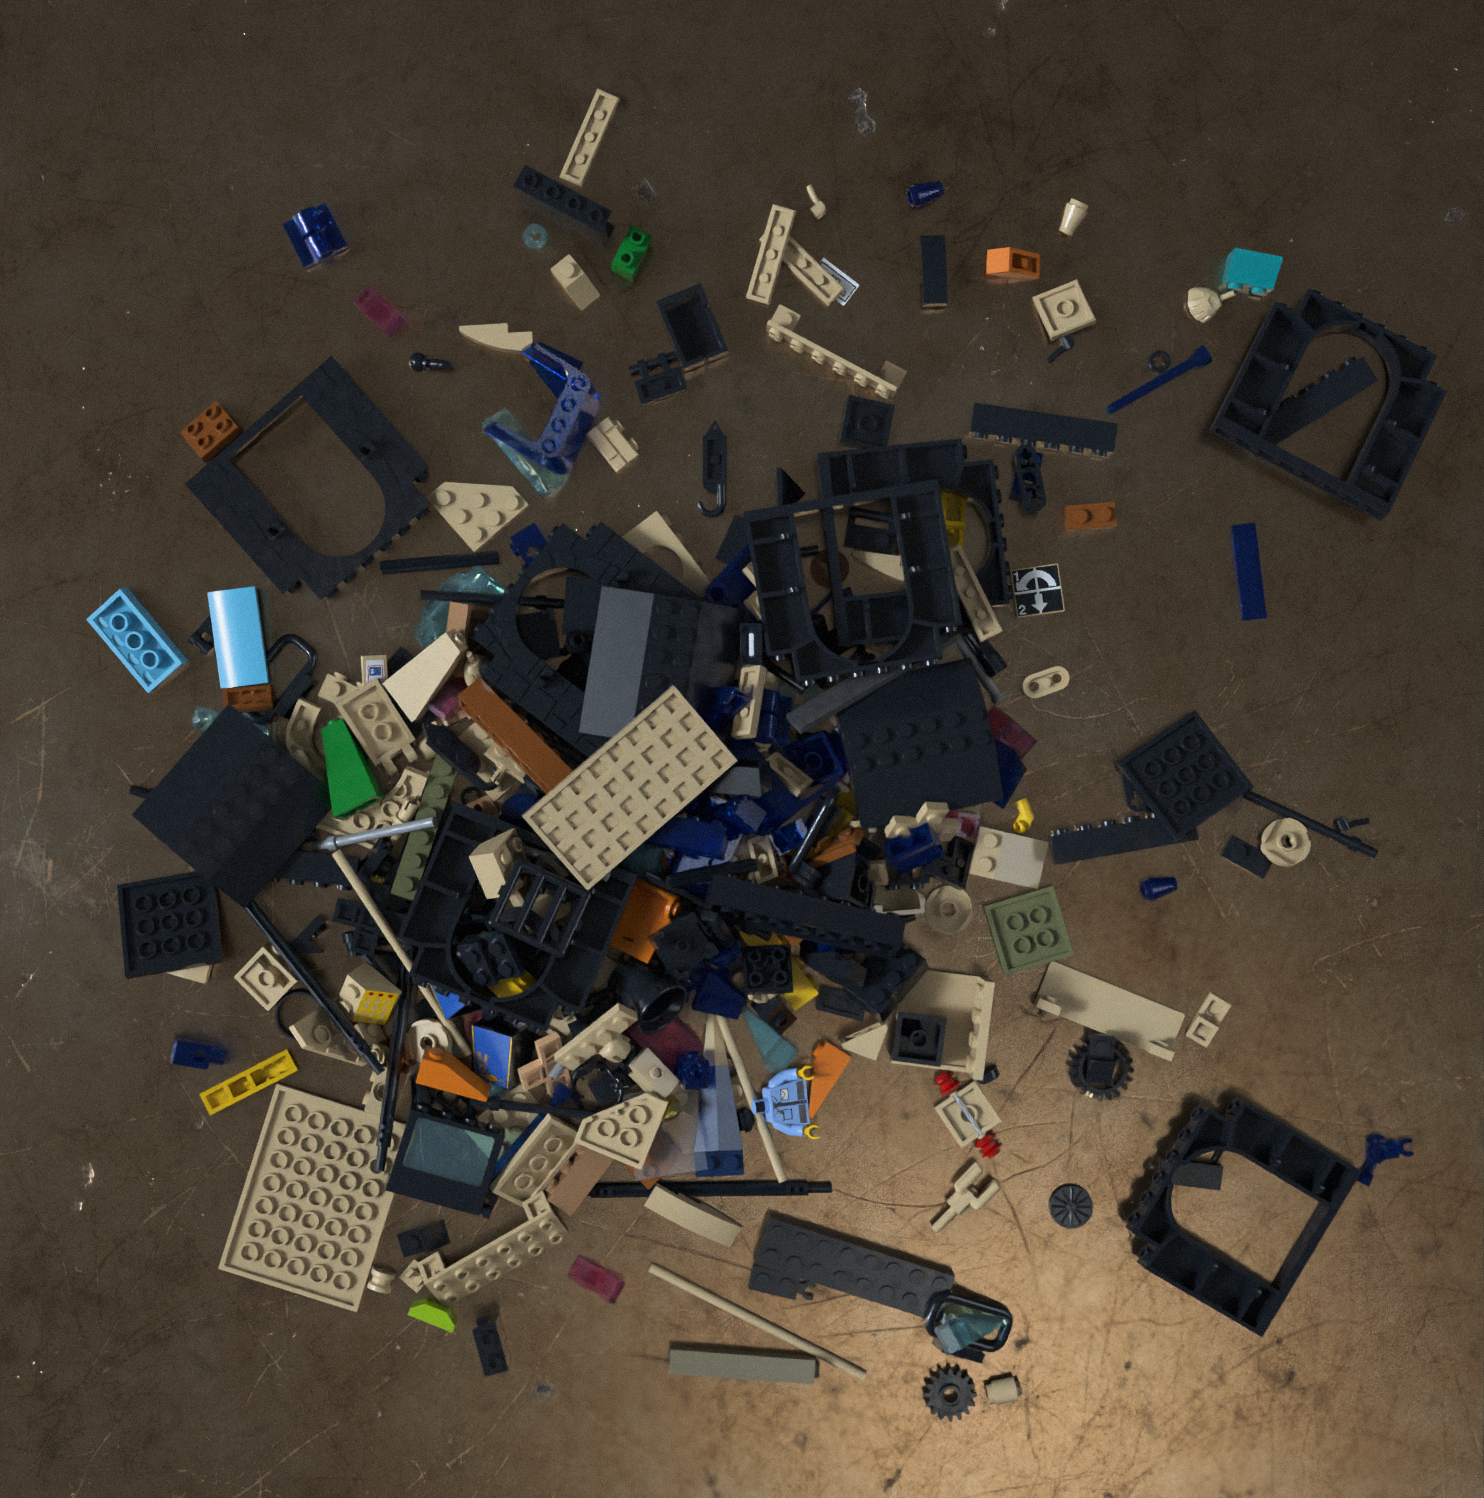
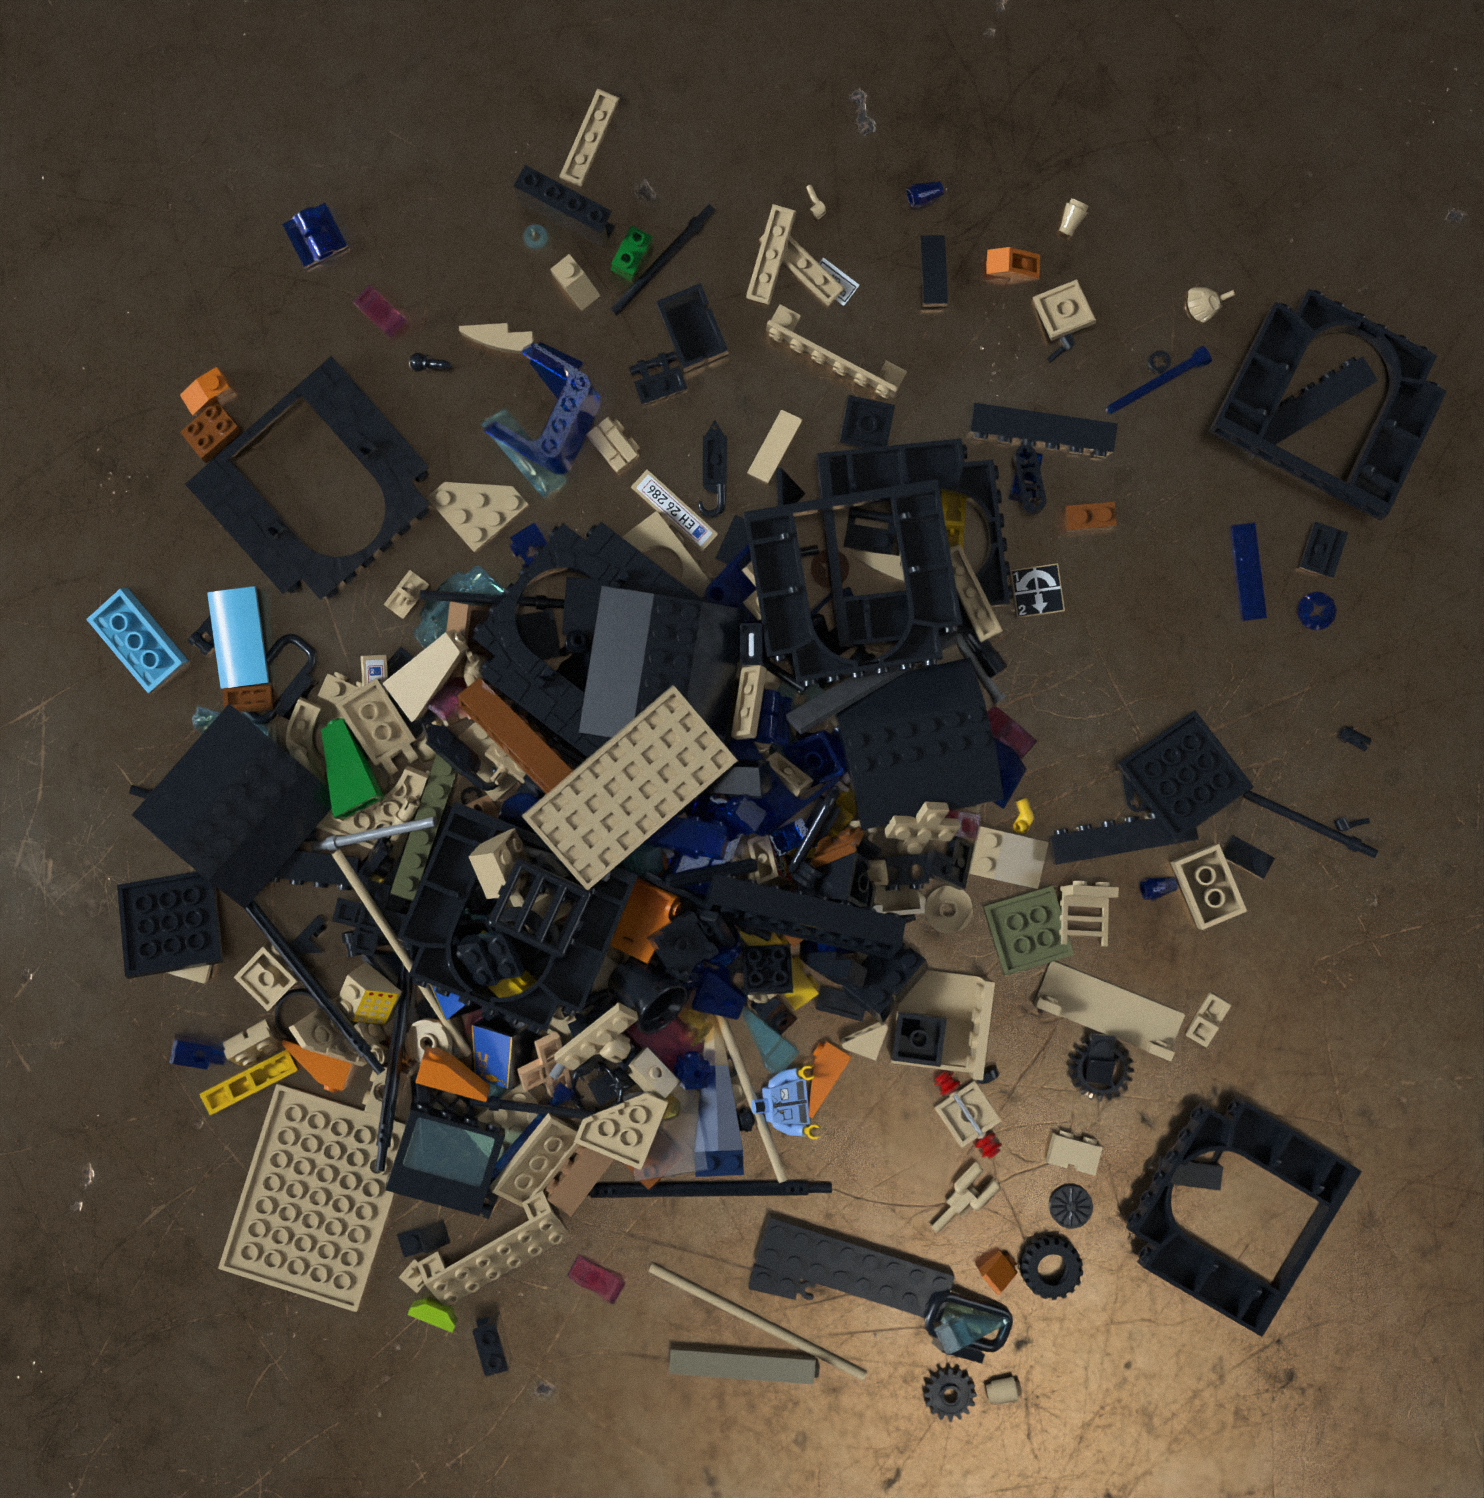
tan wheel [367,1267,396,1294] -> none
black axle [379,551,499,574] -> none
tan slope [644,1183,742,1247] -> none
clear blue slope [701,686,753,731] -> none
clear blue brick [884,823,945,875] -> none
tan plate [1022,666,1070,698] -> none
teal slope [1222,248,1283,296] -> none
tan plate [1260,818,1311,867] -> none
clear blue piece [1356,1135,1414,1187] -> none
none -> orange slope [180,367,234,416]
none -> tan plate [223,1018,282,1067]
none -> orange slope [282,1037,354,1093]
none -> tan hips [384,570,430,619]
none -> black bar [610,204,716,316]
none -> tile [631,470,718,552]
none -> clear yellow plate [679,1007,713,1046]
none -> tan slope [747,410,803,484]
none -> orange slope [978,1251,1018,1295]
none -> black tyre [1020,1235,1083,1300]
none -> tan brick [1046,1130,1103,1175]
none -> tan plate [1059,881,1119,946]
none -> tan brick [1170,843,1247,930]
none -> clear blue gear [1298,591,1337,630]
none -> black plate [1299,522,1348,579]
none -> black pin [1338,725,1371,751]

